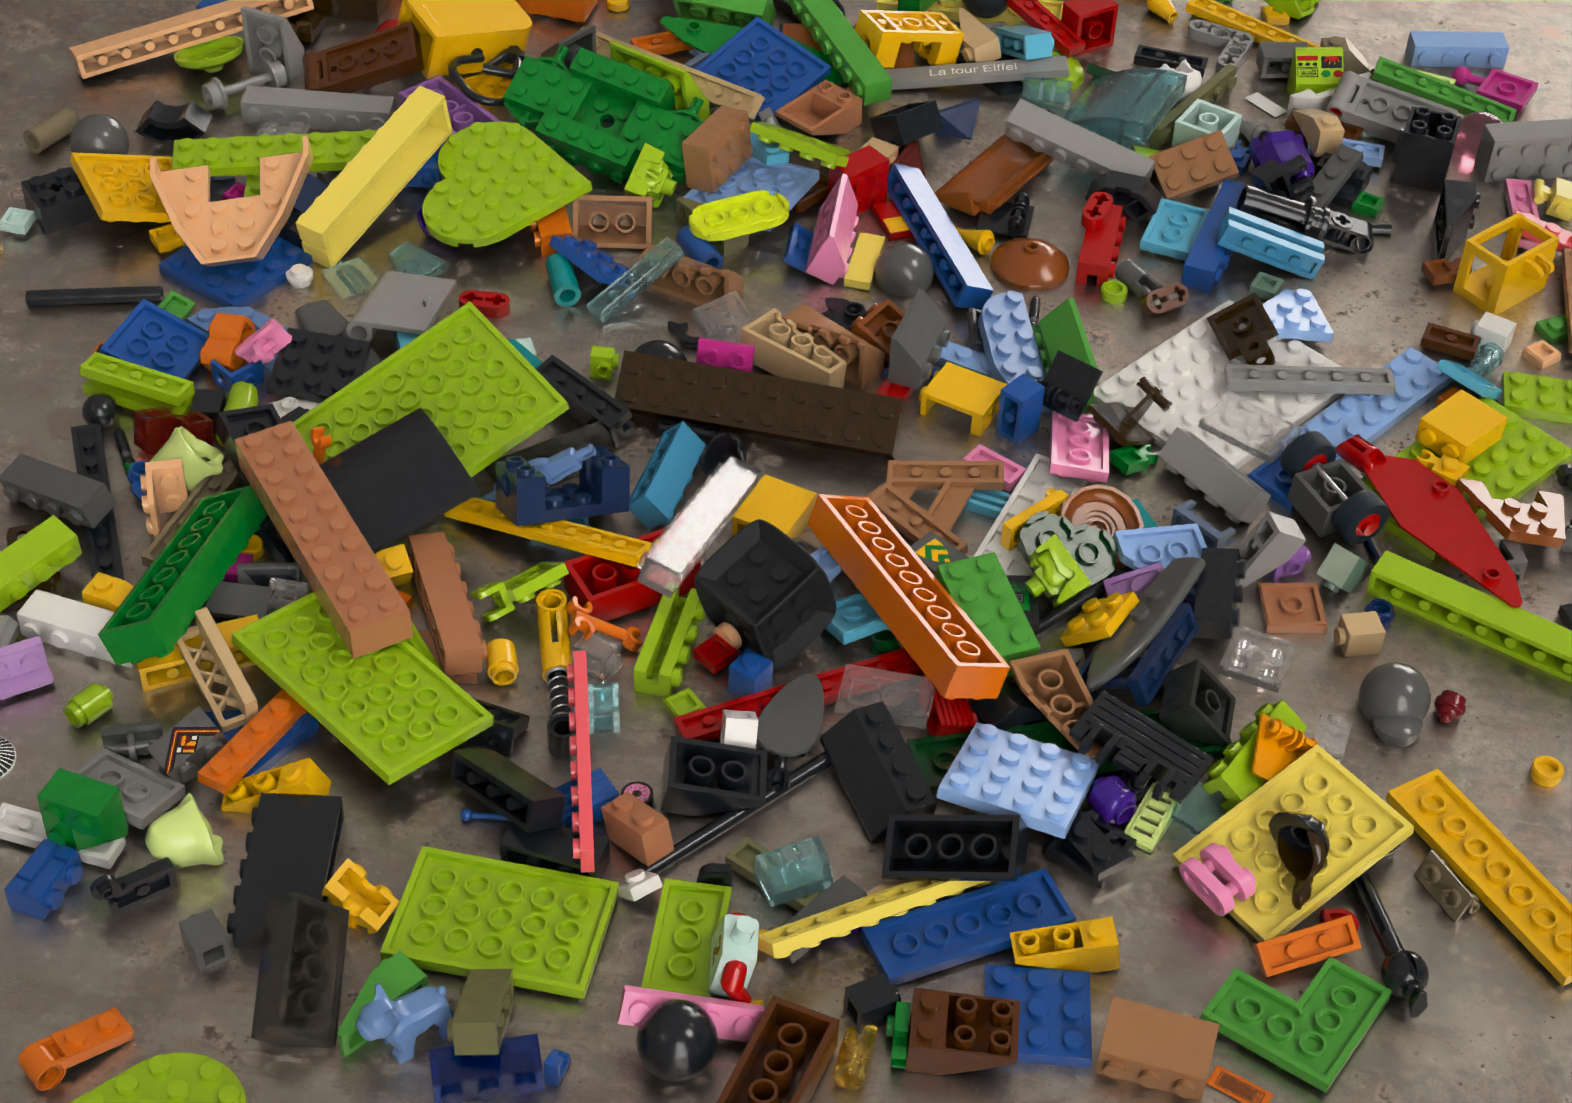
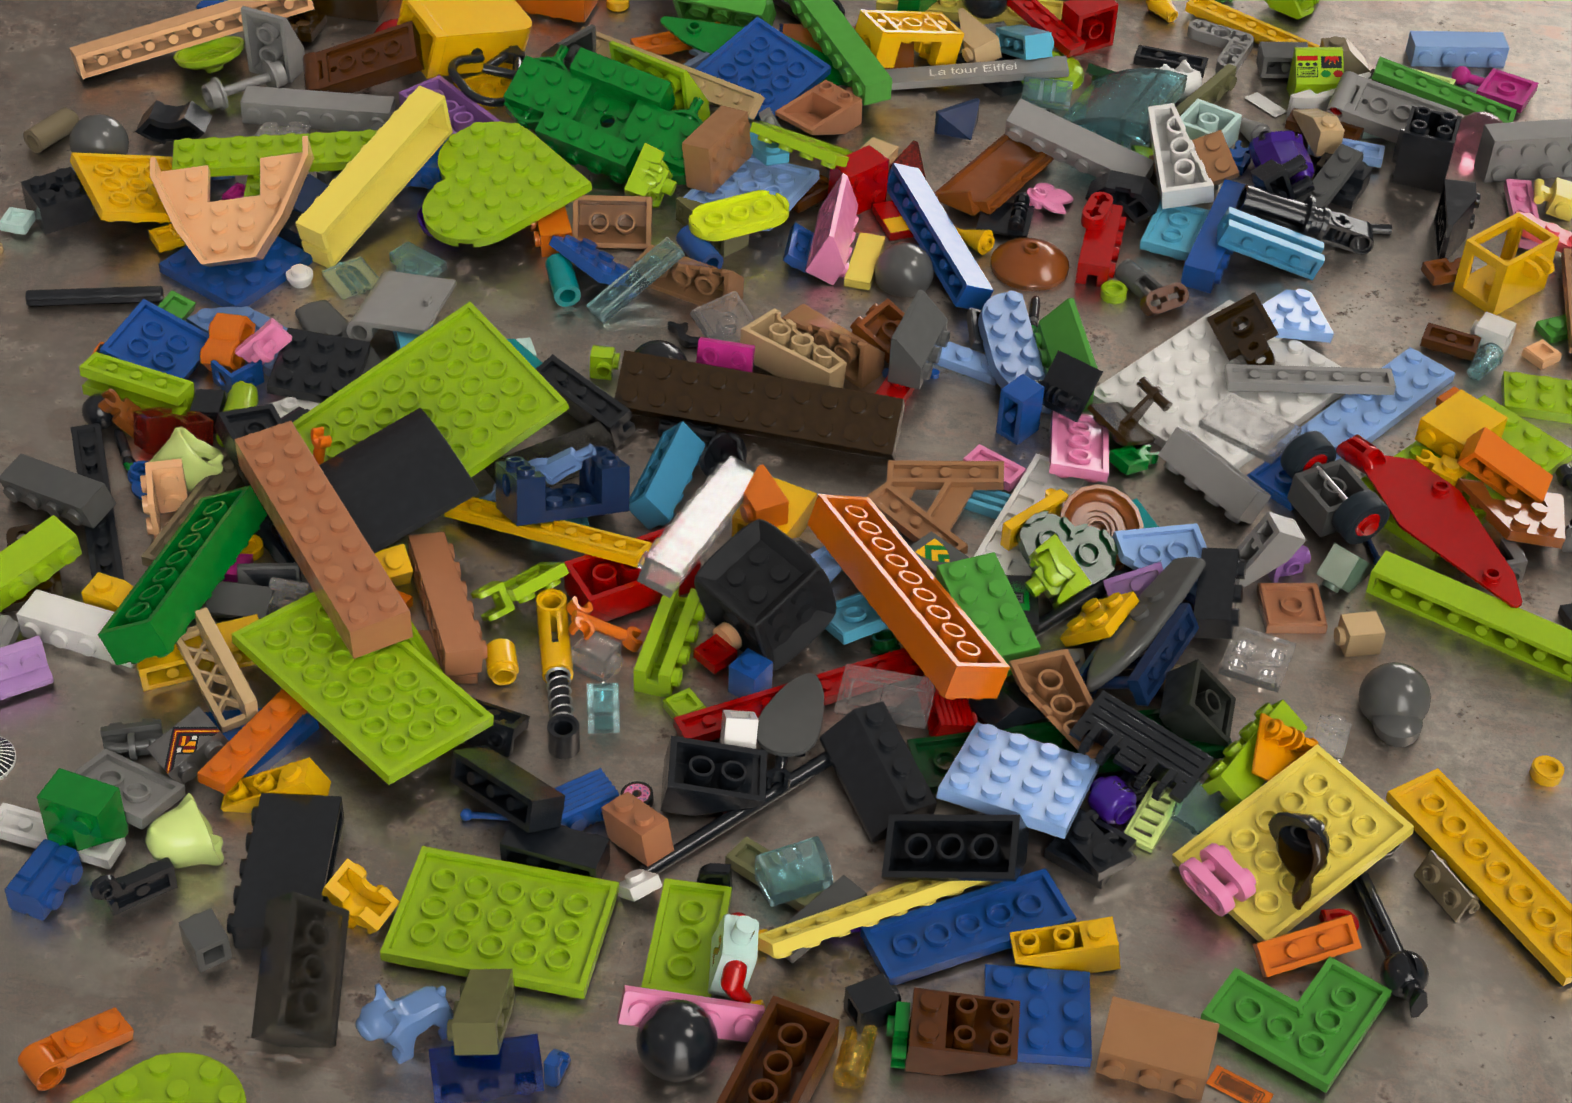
lime brick [63,682,114,728] -> none
bright green slope [337,951,428,1058] -> none
red beam [459,290,510,318] -> none
coral plate [567,650,595,873] -> none
black plate [820,297,867,331] -> none
black piece [869,100,944,145] -> none
yellow panel [918,362,1007,437] -> none
sand blue hinge [1171,499,1237,548] -> none
sand green plate [1249,272,1284,300] -> none
yellow tile [1261,6,1290,25] -> none
green tile [1351,191,1385,219] -> none
clear blue plate [1364,598,1395,626] -> none
dark red plate [1434,690,1467,724] -> none
medium azure tile [1436,359,1503,400] -> none
none -> dark orange plate [98,388,148,439]
none -> orange slope [740,464,789,527]
none -> bright pink plate [1026,183,1074,214]
none -> white wedge [1148,103,1214,209]
none -> orange brick [1457,427,1553,504]

